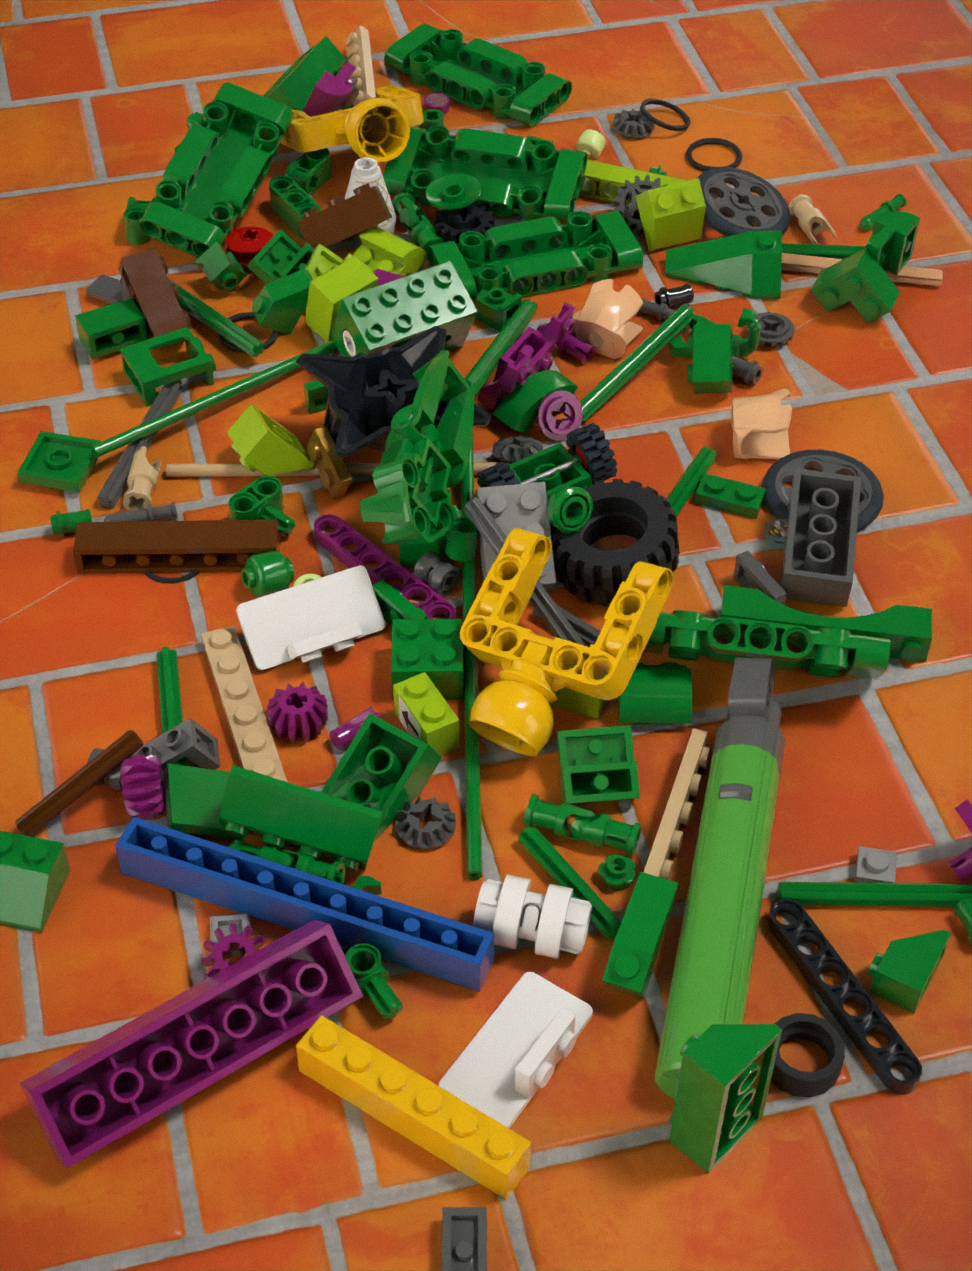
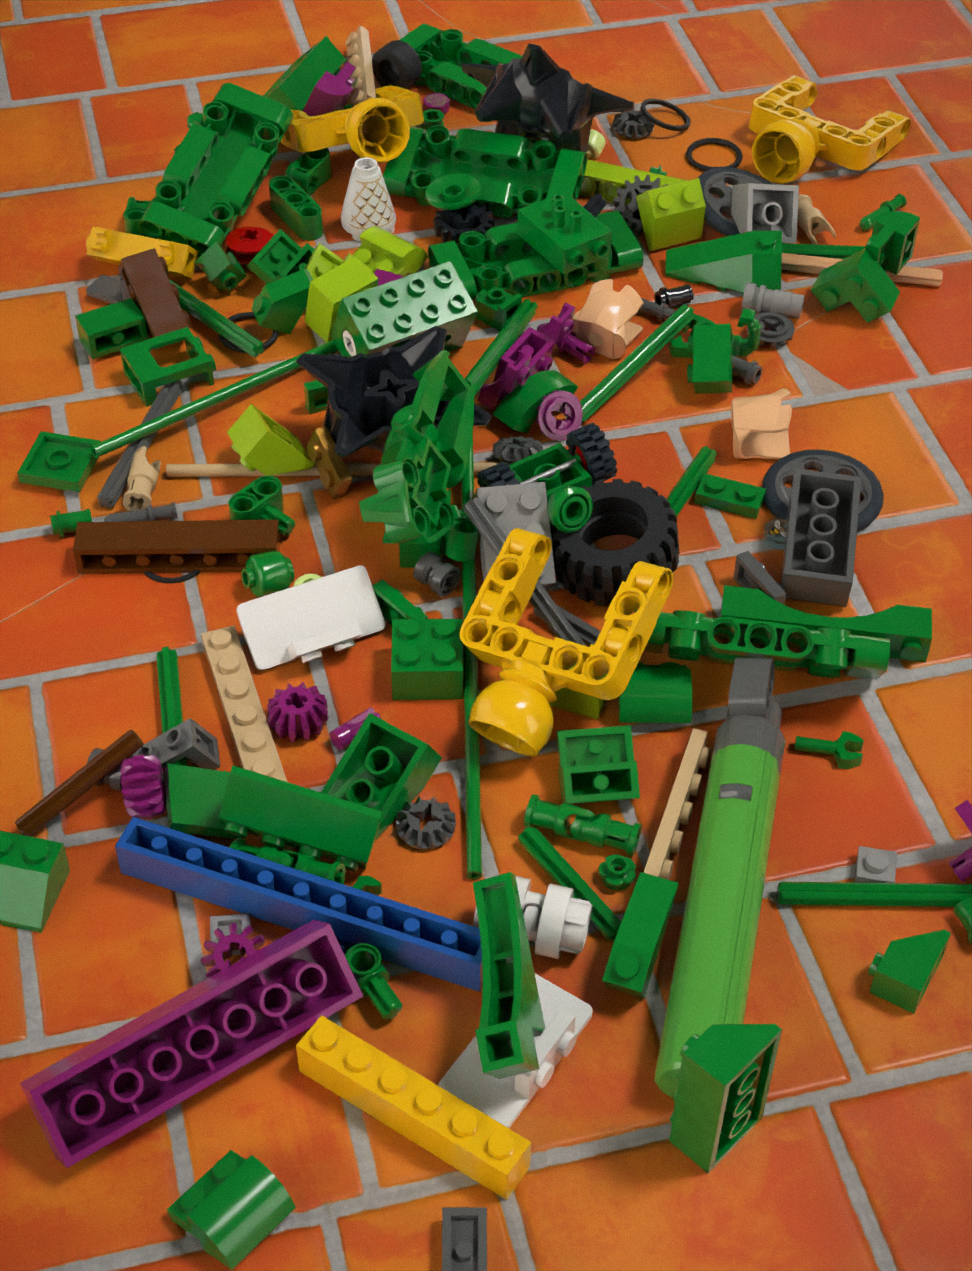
reddish brown brick [297,183,392,249] -> none
magenta beam [313,514,456,619] -> none
green piece [392,192,444,260] -> none
lime brick [393,672,460,756] -> none
black beam [768,899,922,1095] -> none
black tyre [771,1013,845,1097] -> none
none -> yellow brick [86,226,198,279]
none -> green brick [166,1150,296,1270]
none -> black tyre [372,40,422,89]
none -> black piece [462,43,635,152]
none -> green arch [473,872,545,1079]
none -> green piece [517,192,612,274]
none -> light grey slope [731,183,799,243]
none -> light grey axle [741,282,805,319]
none -> yellow piece [748,75,911,184]
none -> green bar [794,731,864,769]

